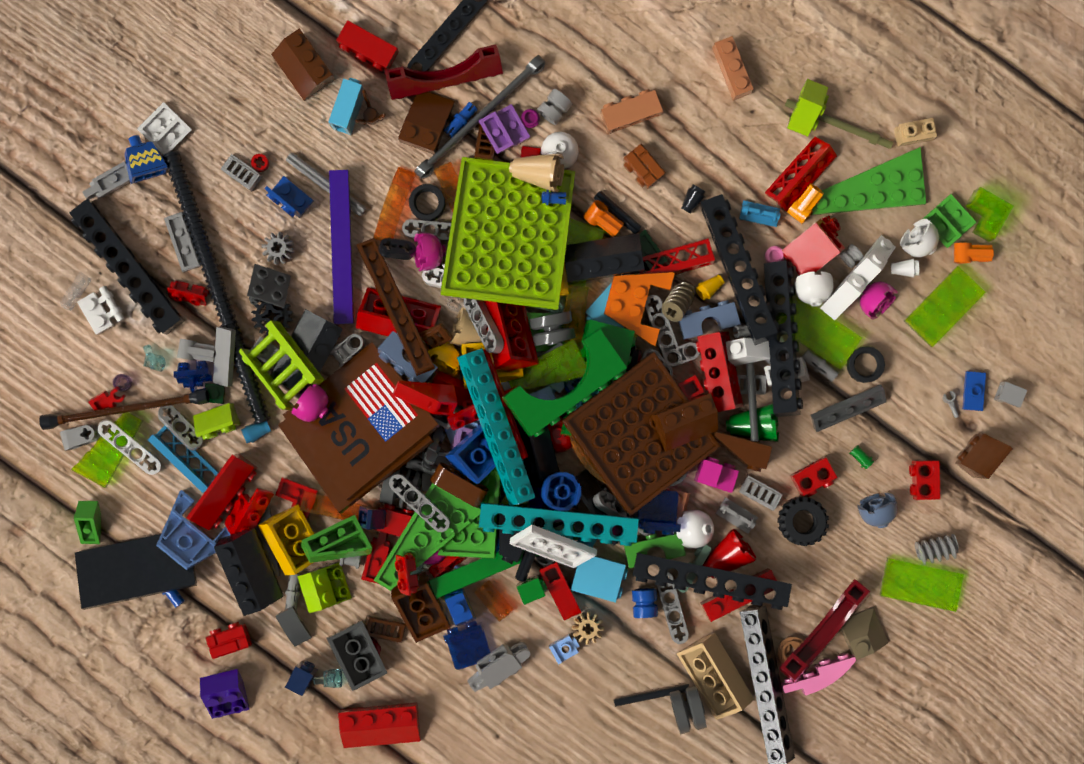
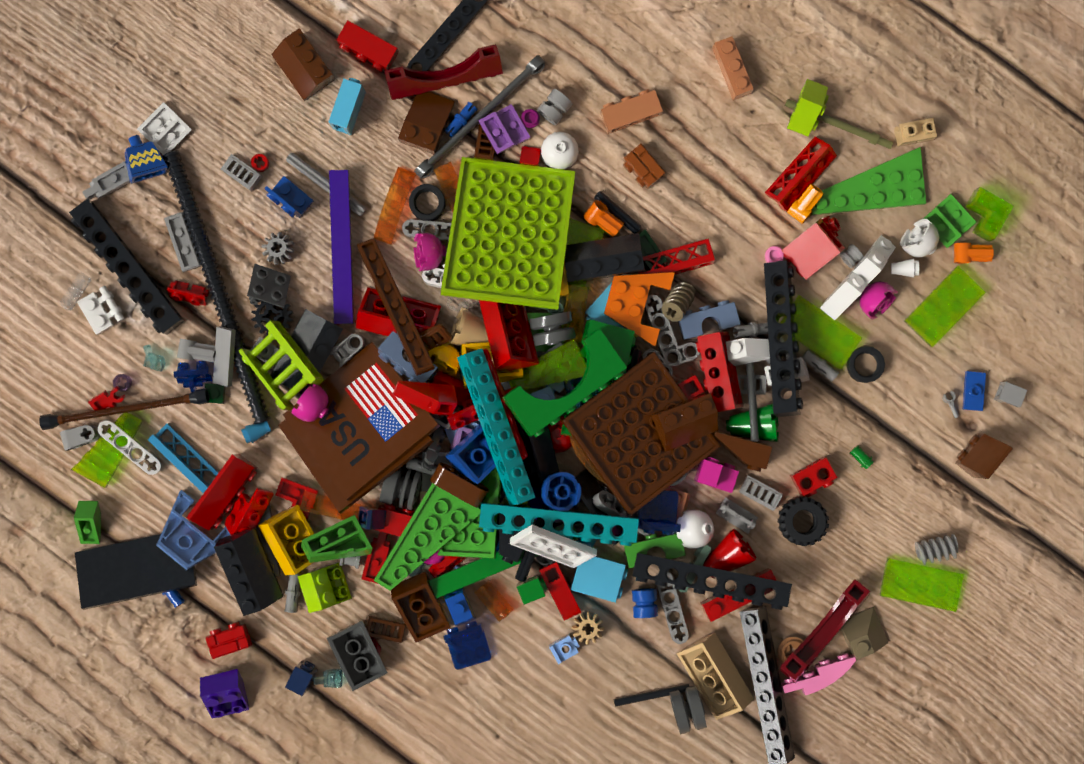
light grey beam [158,405,203,451] -> none
lime slope [193,403,241,440] -> none
dark grey slope [275,606,312,647] -> none
red slope [338,702,421,748] -> none
reddish brown plant [355,89,386,125] -> none
black beam [378,238,416,260] -> none
light grey beam [389,473,450,532] -> none
red hinge [395,553,419,596] -> none
light grey beam [464,298,504,354] -> none
light grey hinge [467,642,531,692] -> none
tan cone [509,153,564,192] -> none
blue pin [542,190,566,205] -> none
black cone [681,184,706,214] -> none
yellow cone [695,274,725,300] -> none
black brick [700,194,780,345] -> none
dark azure hinge [739,200,781,227] -> none
white cylinder [794,271,833,306] -> none
dark grey plate [811,385,887,432] -> none
sand blue cylinder [857,493,898,528] -> none
red brick [909,460,940,500] -> none

